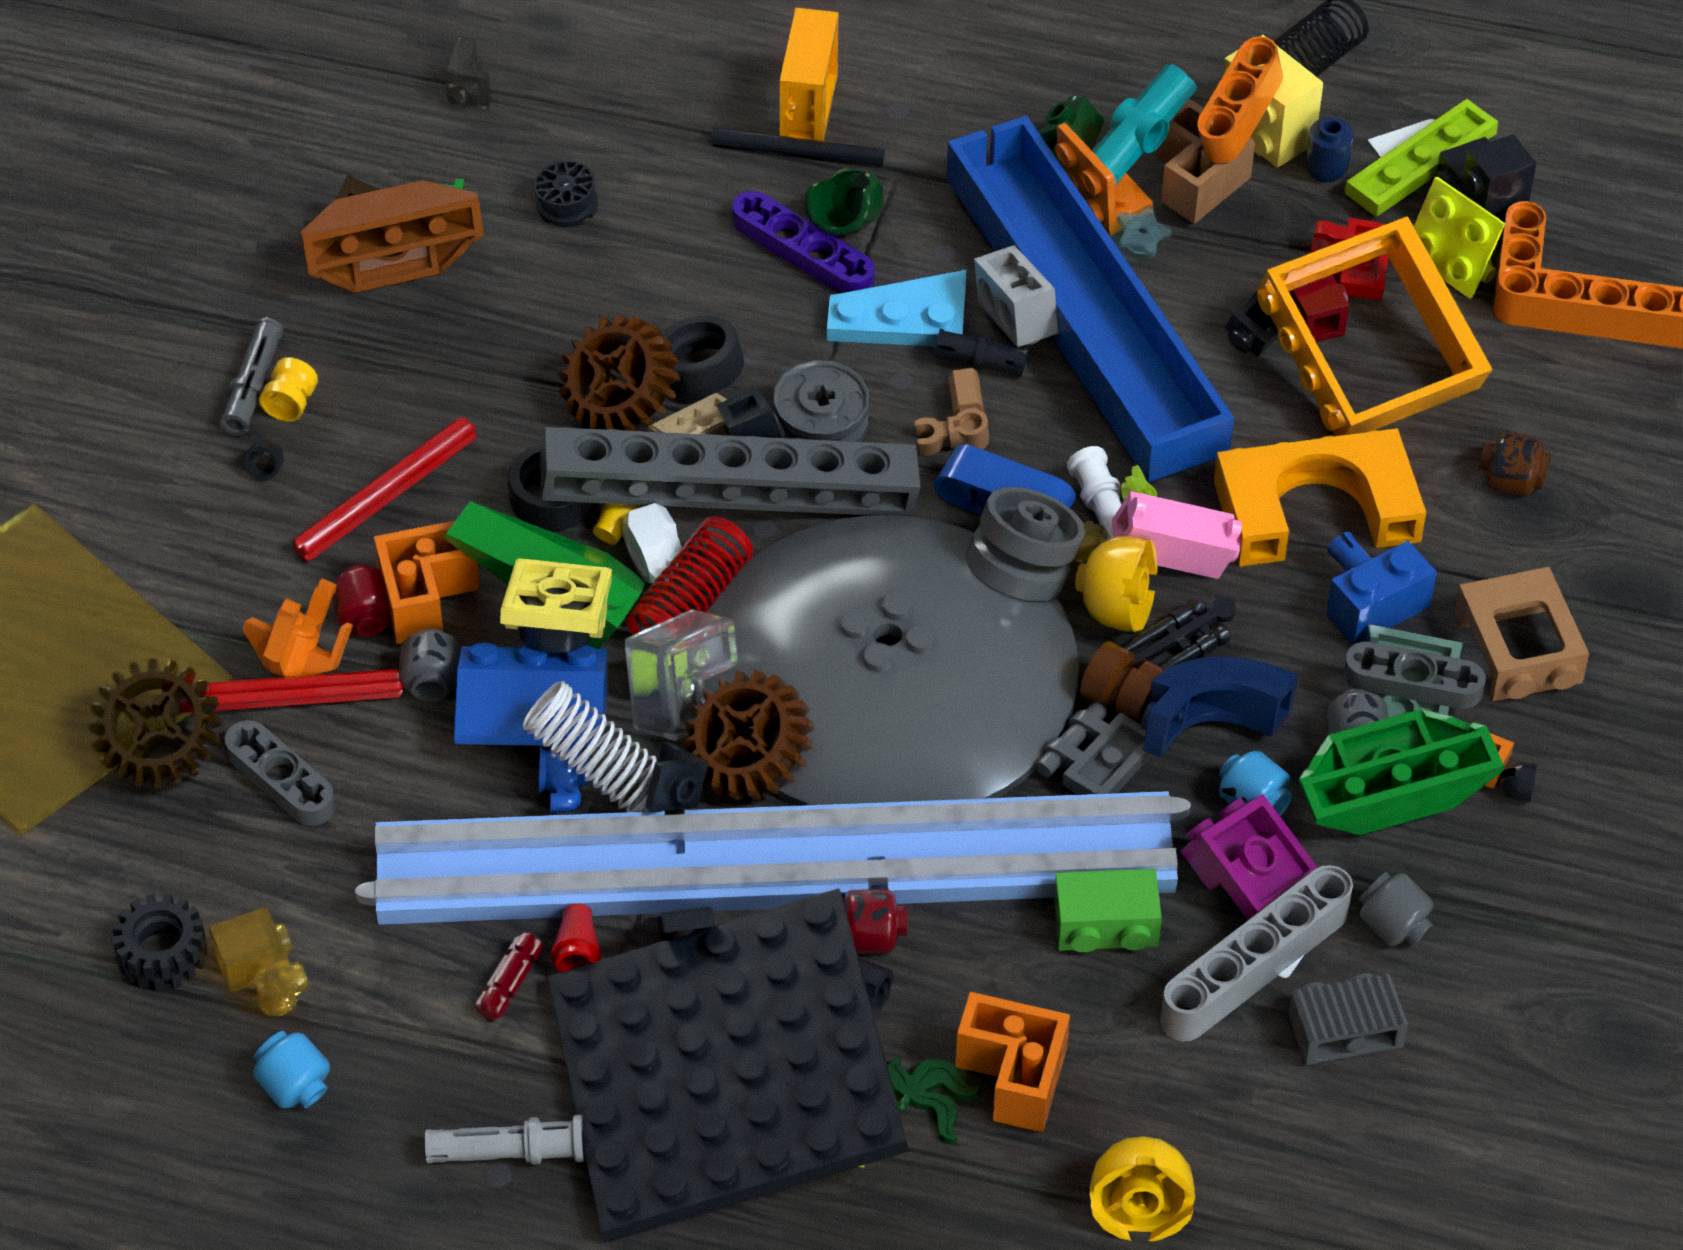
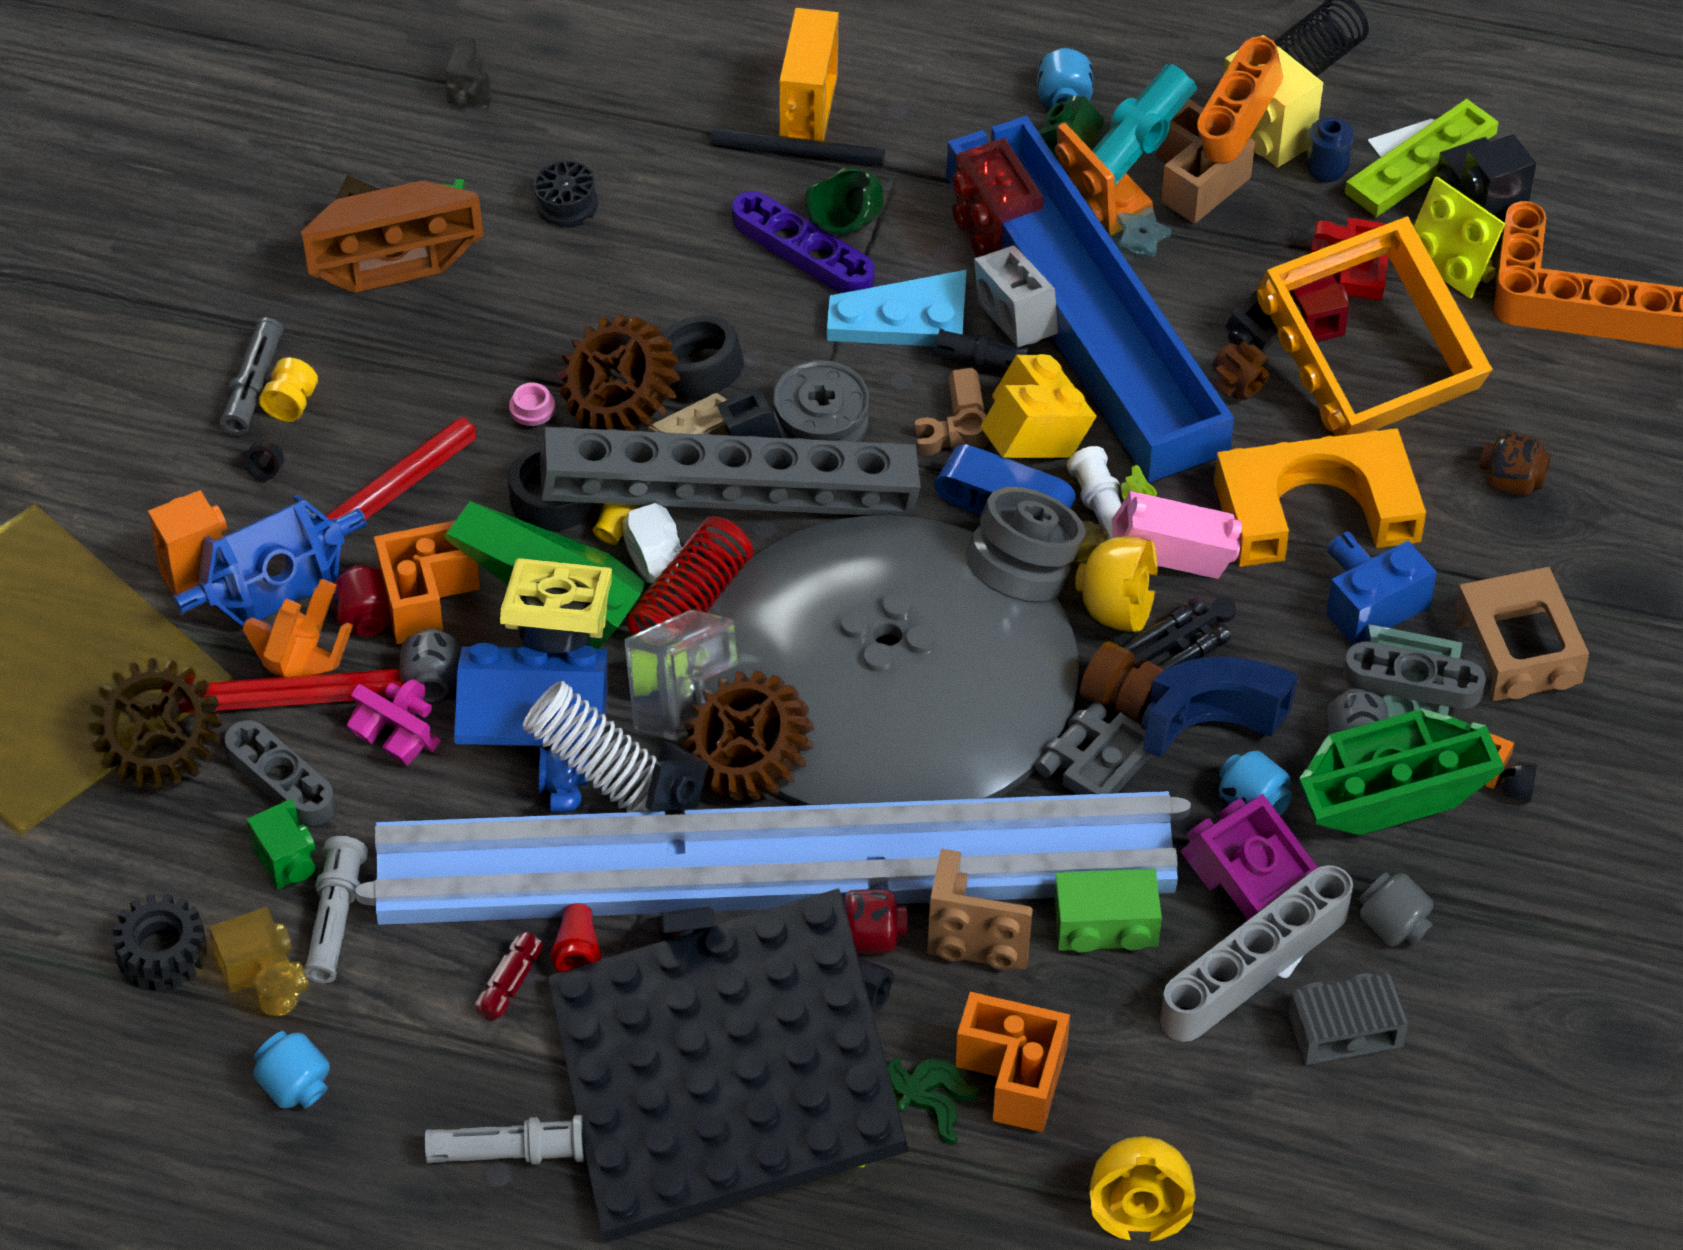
none -> orange brick [148,490,227,595]
none -> blue plate [172,495,367,627]
none -> green brick [247,799,316,890]
none -> light grey pin [303,836,368,984]
none -> dark pink hips [346,679,441,766]
none -> bright pink plate [509,383,555,426]
none -> medium nougat bracket [927,849,1033,970]
none -> clear red bracket [952,138,1043,258]
none -> yellow brick [980,354,1097,458]
none -> dark azure head [1037,48,1093,109]
none -> reddish brown gear [1212,341,1269,399]

